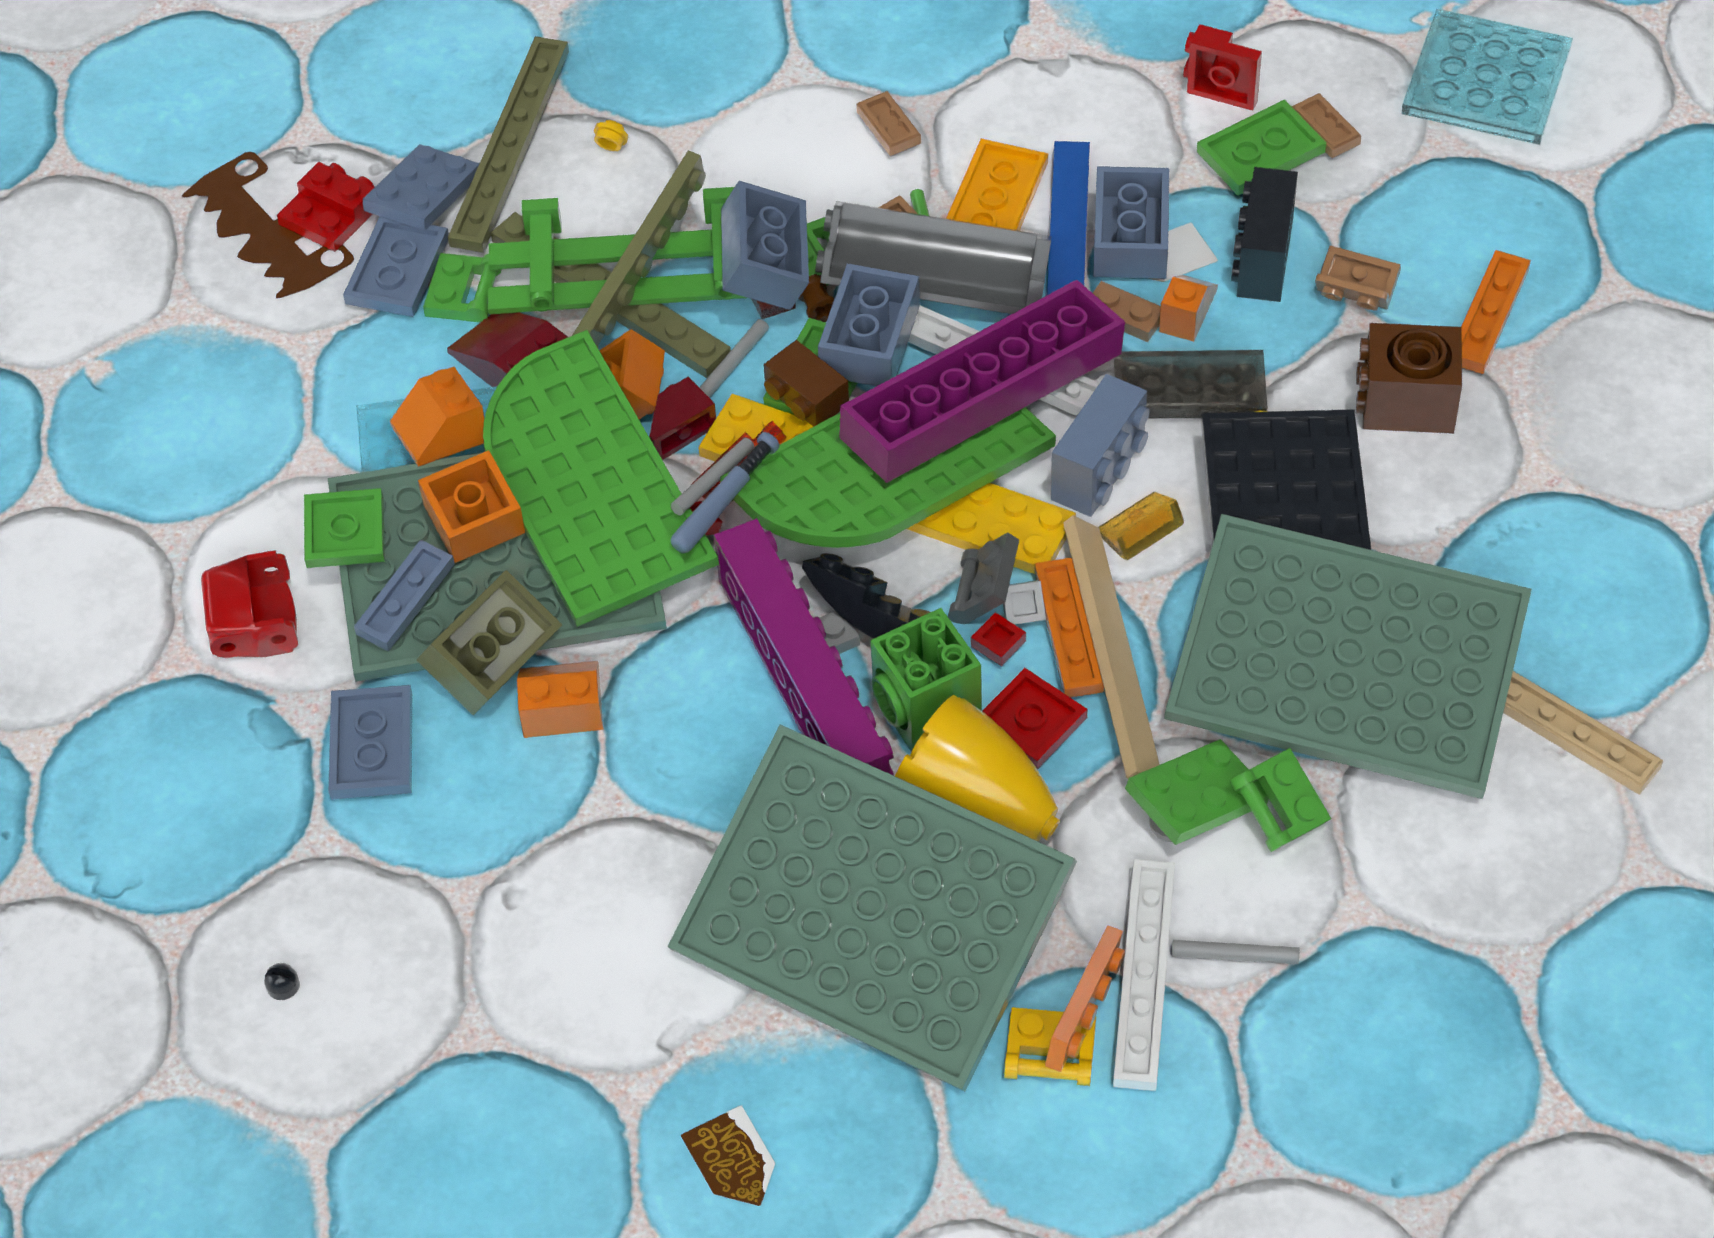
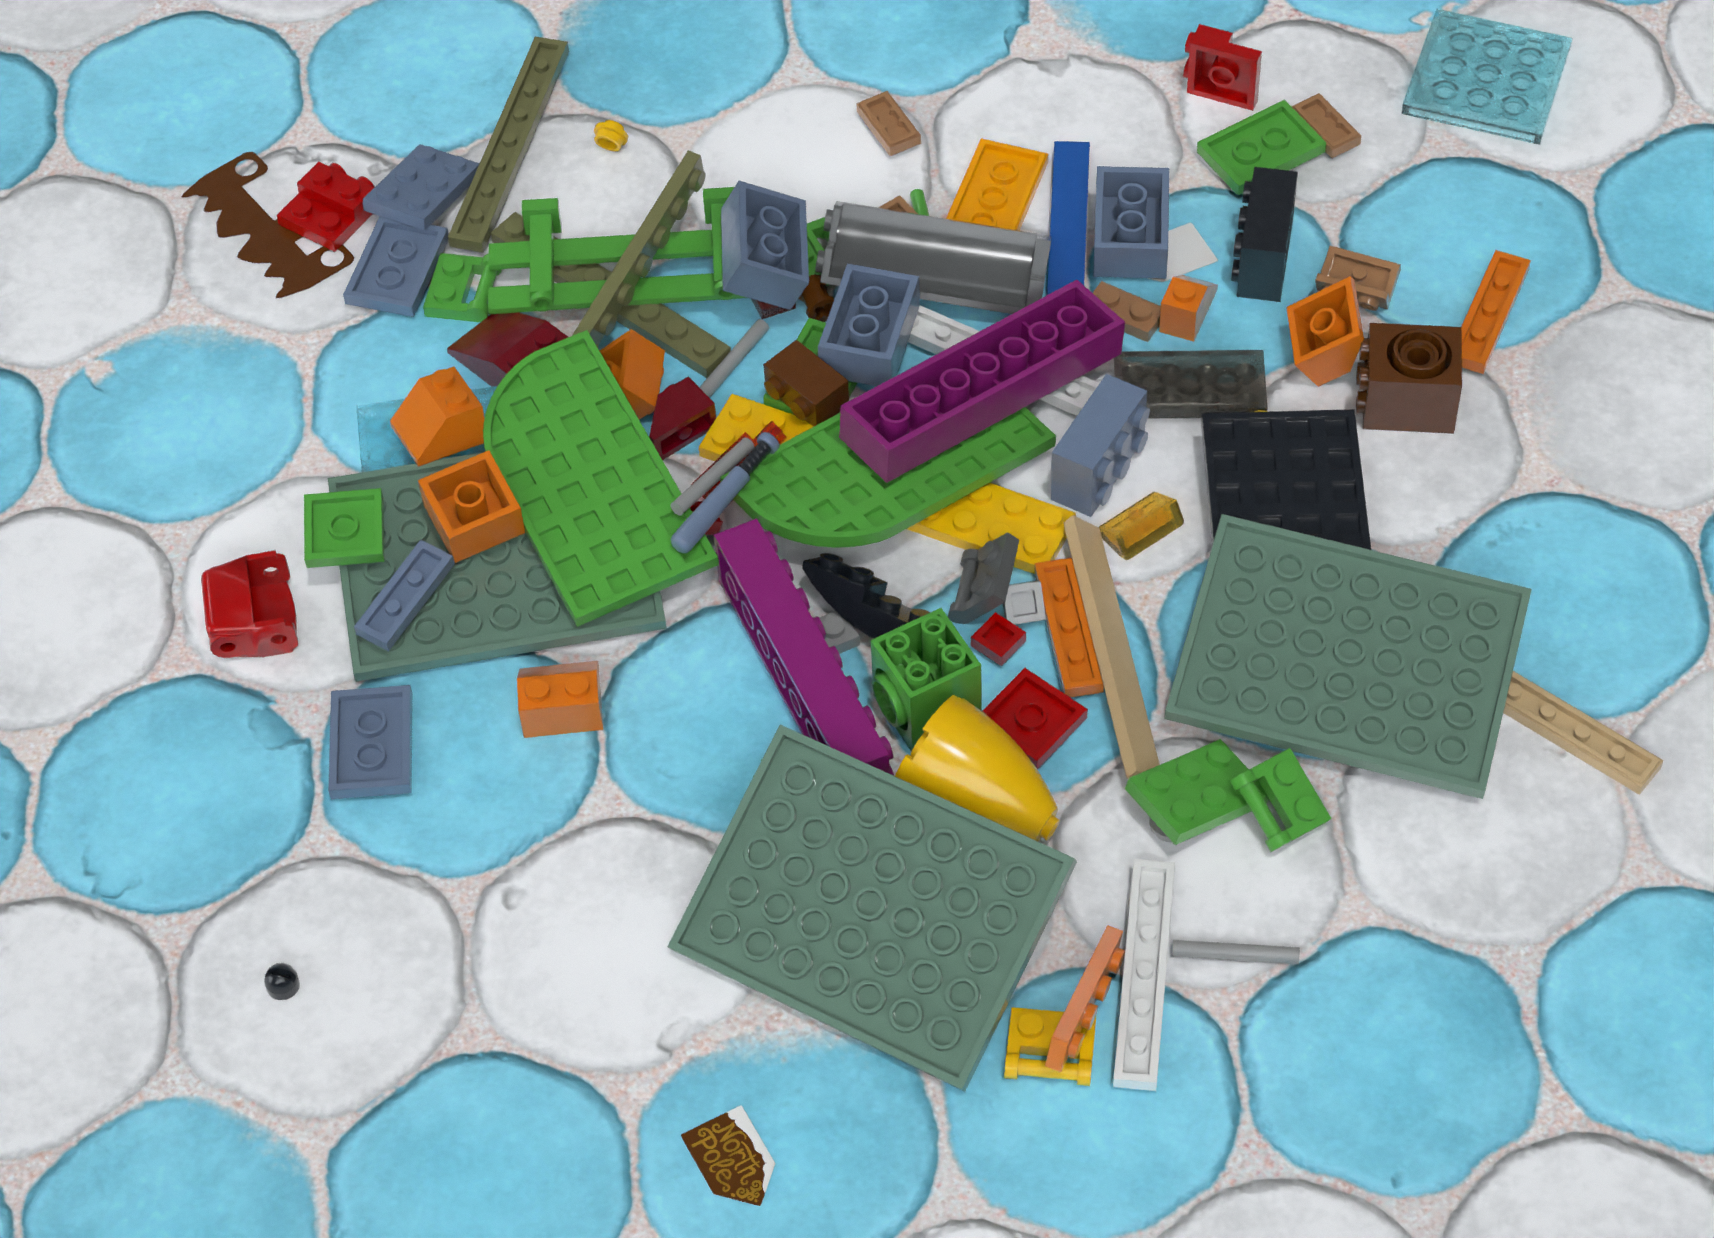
olive slope [417,570,562,715] -> none
none -> orange slope [1286,276,1364,387]

